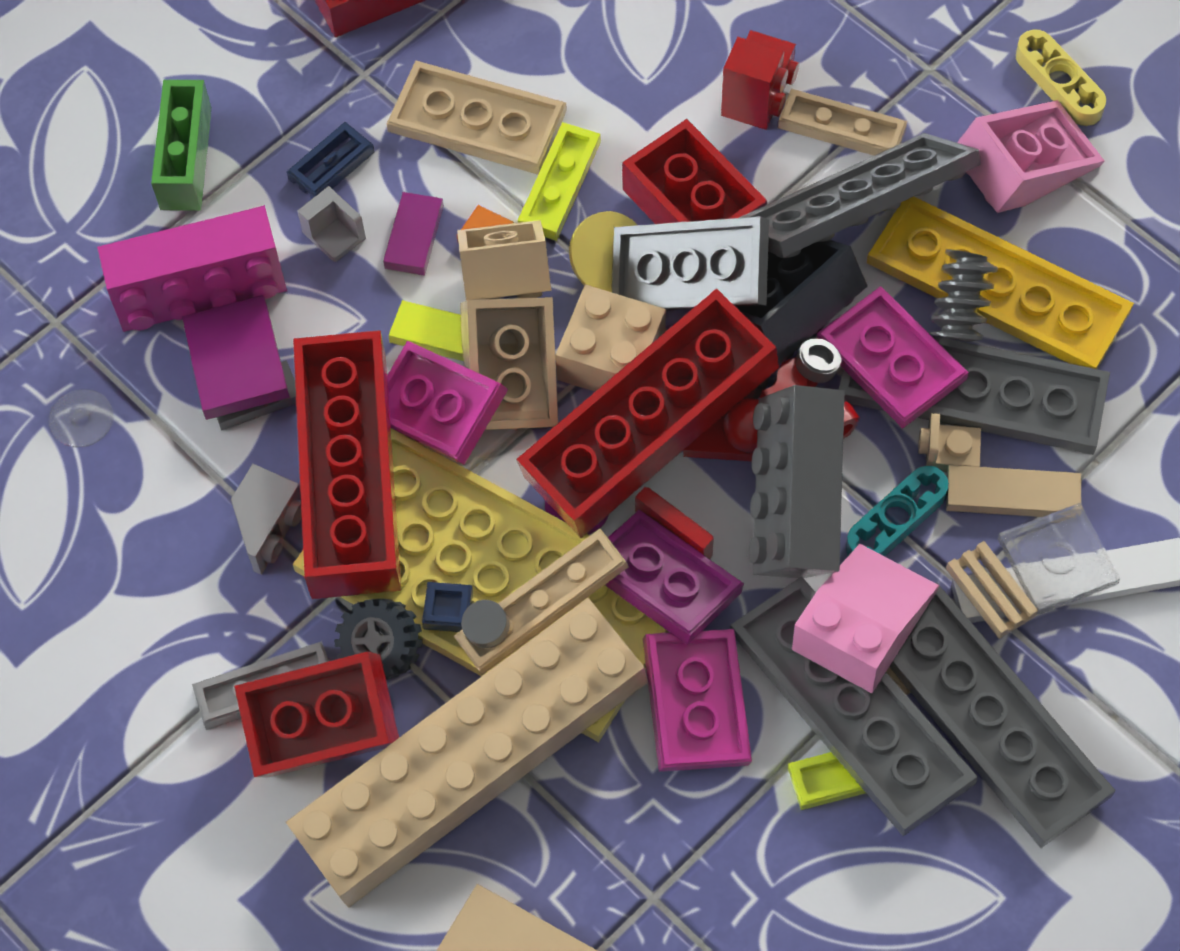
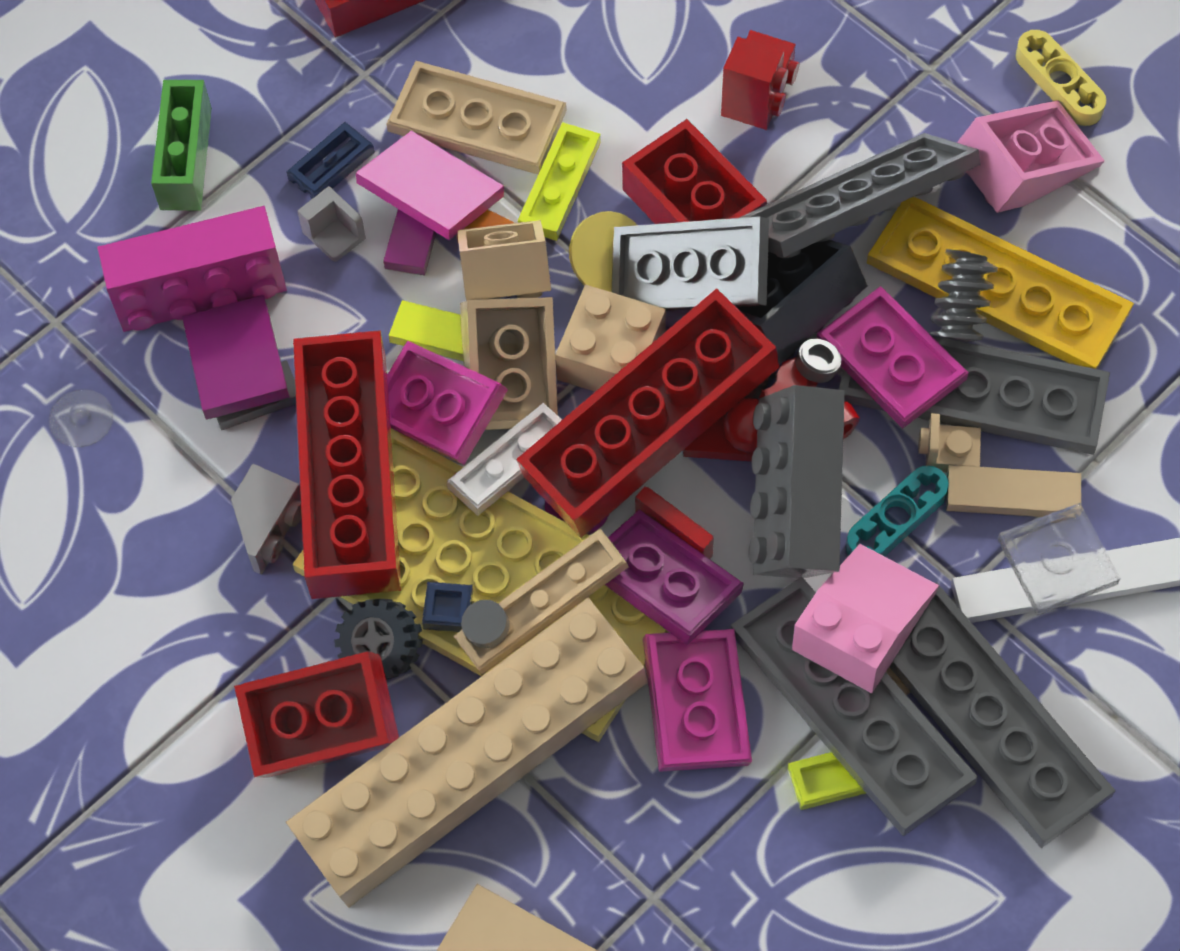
light grey tile [192,641,328,730] -> none
tan tile [778,89,908,156] -> none
tan tile [946,541,1038,639] -> none
none -> tile [356,131,504,240]
none -> white tile [447,403,562,516]

